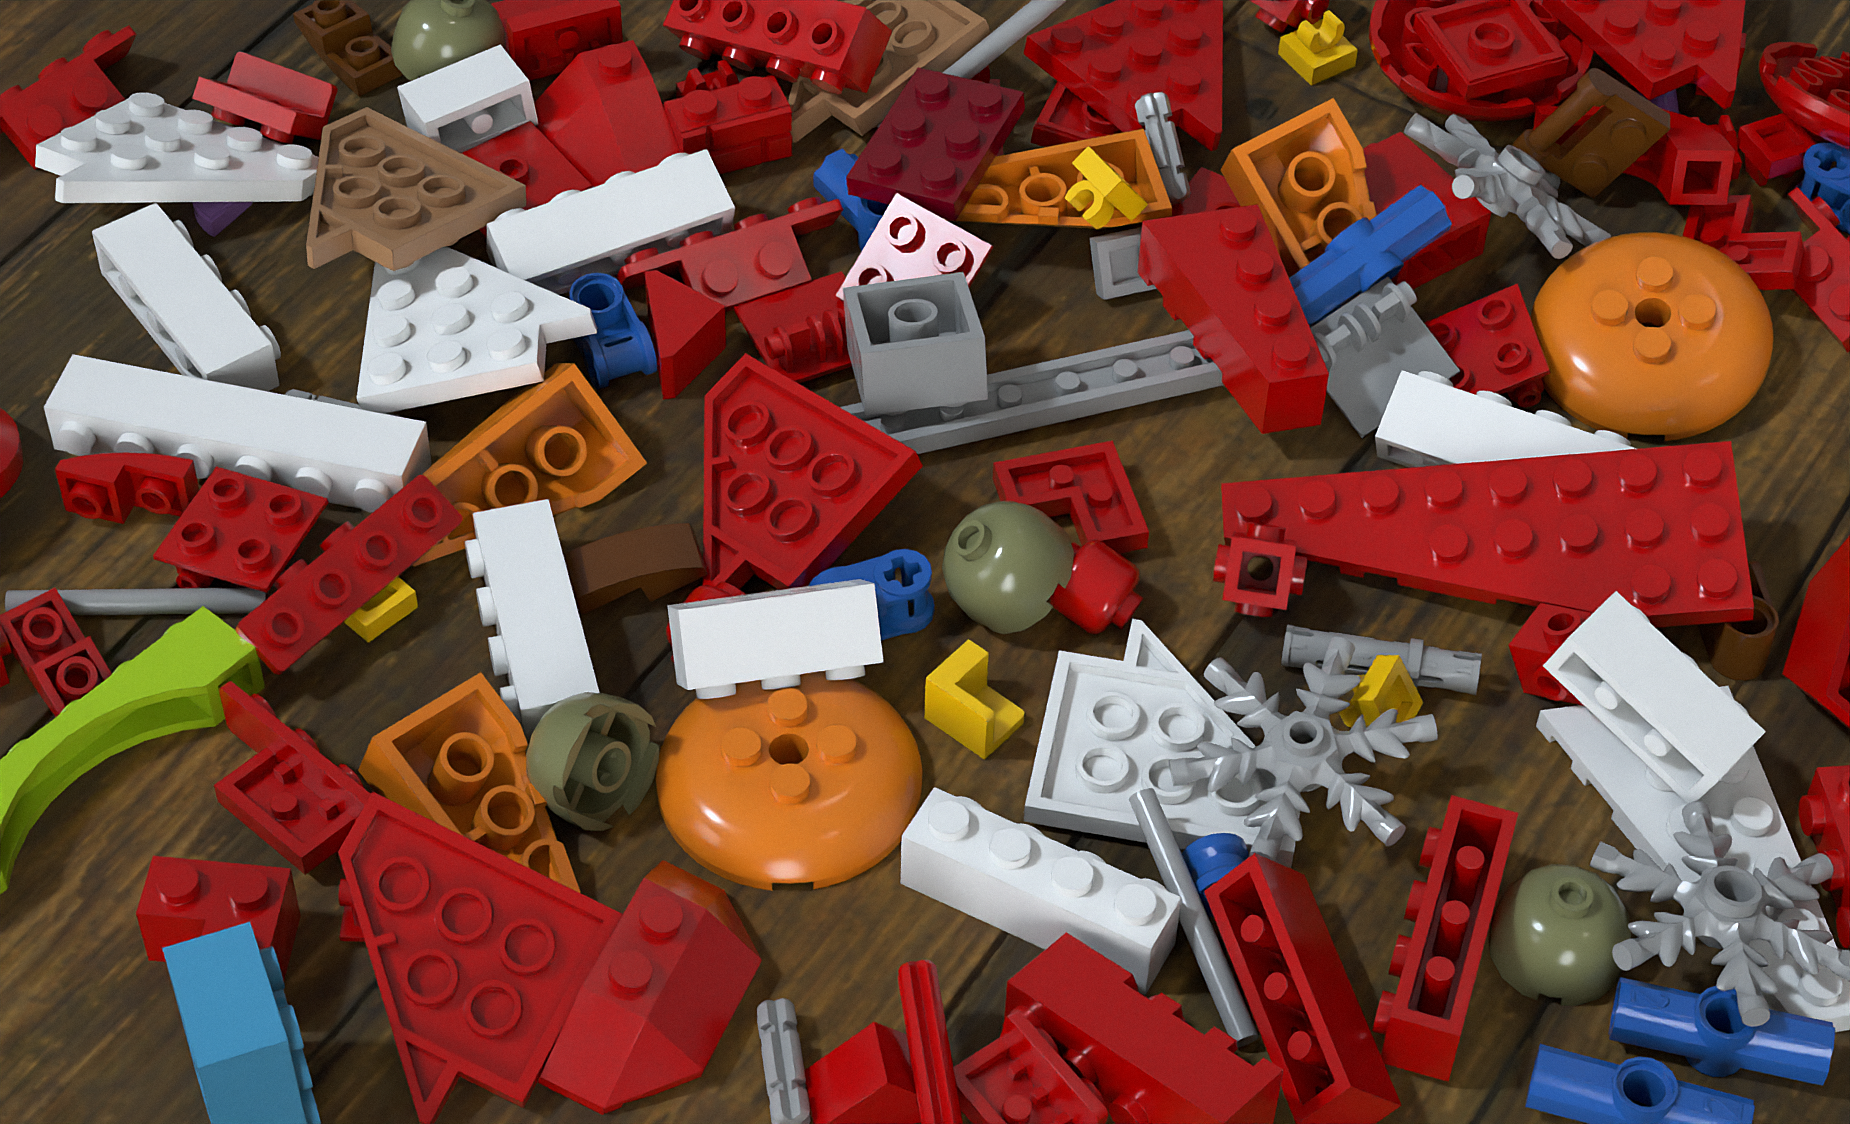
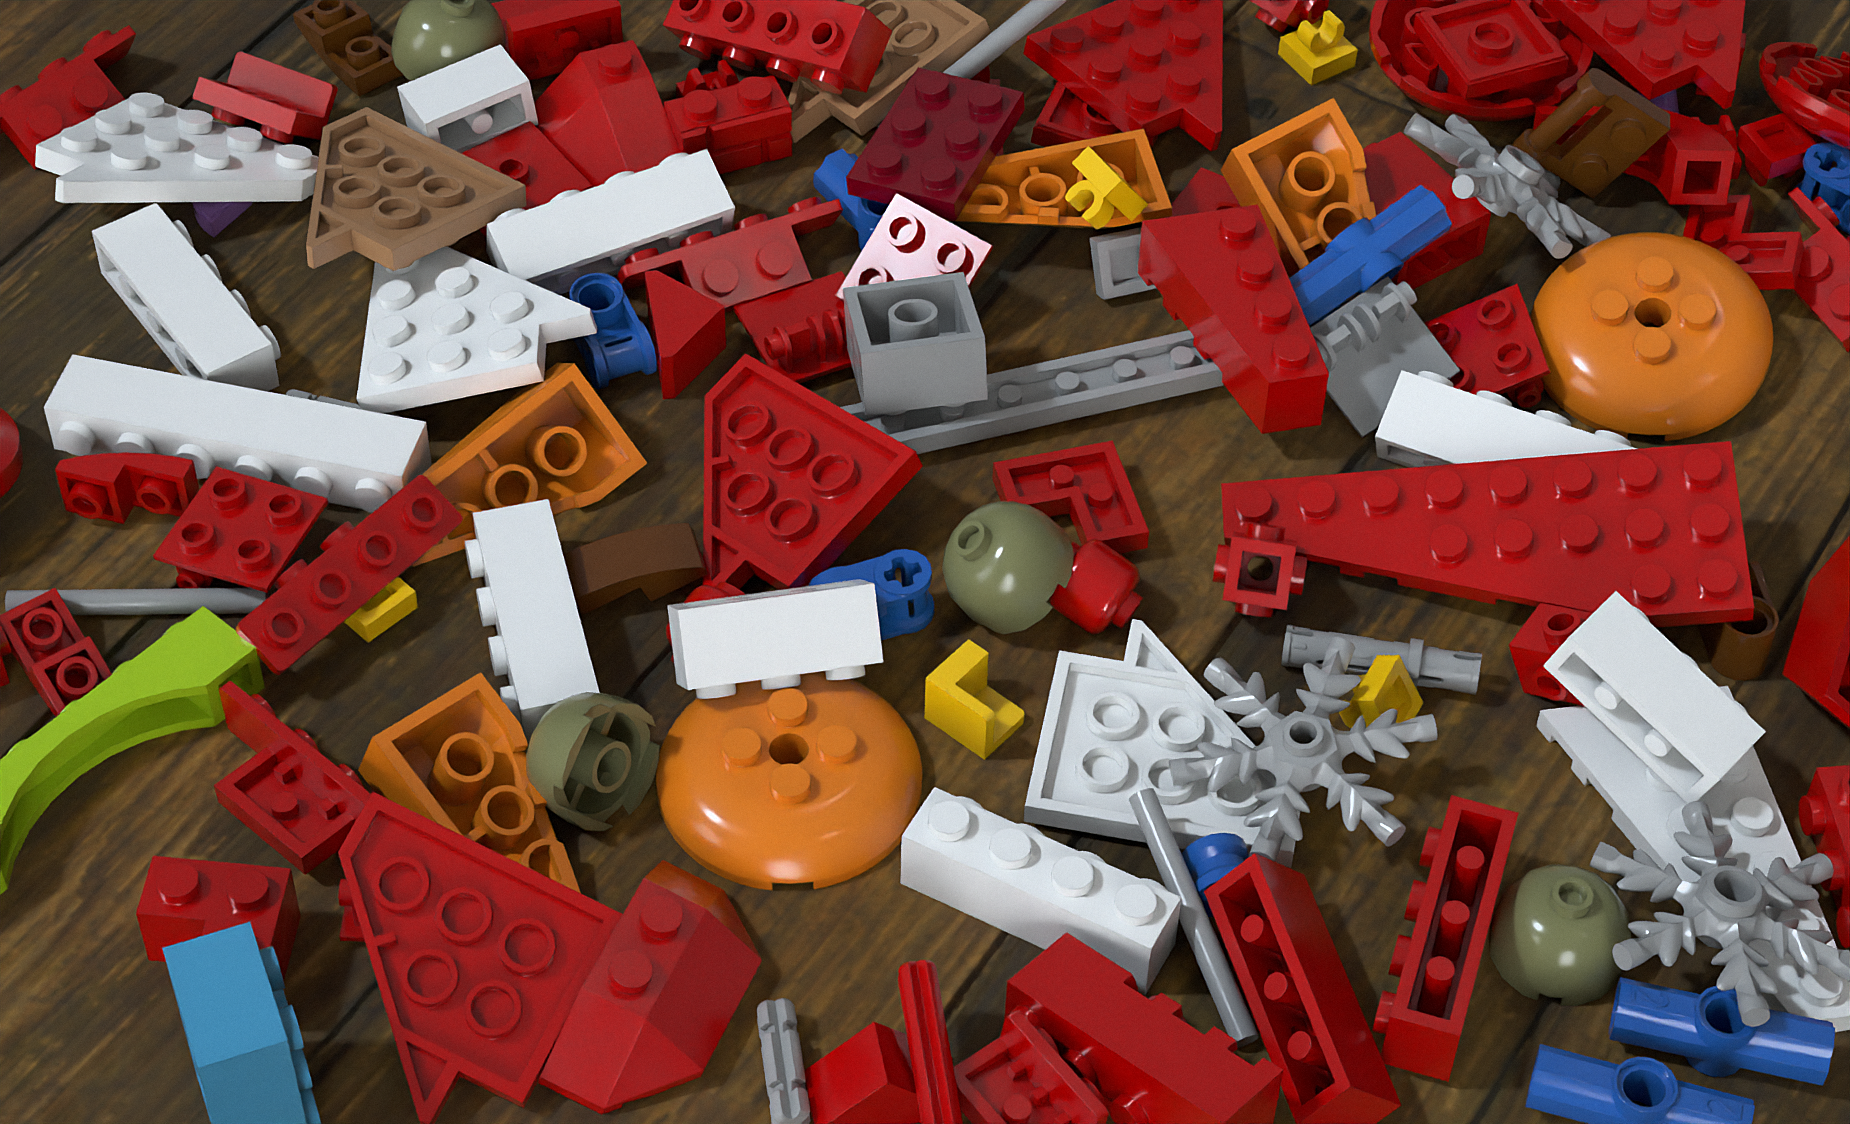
light grey axle [1135,92,1191,205] -> none

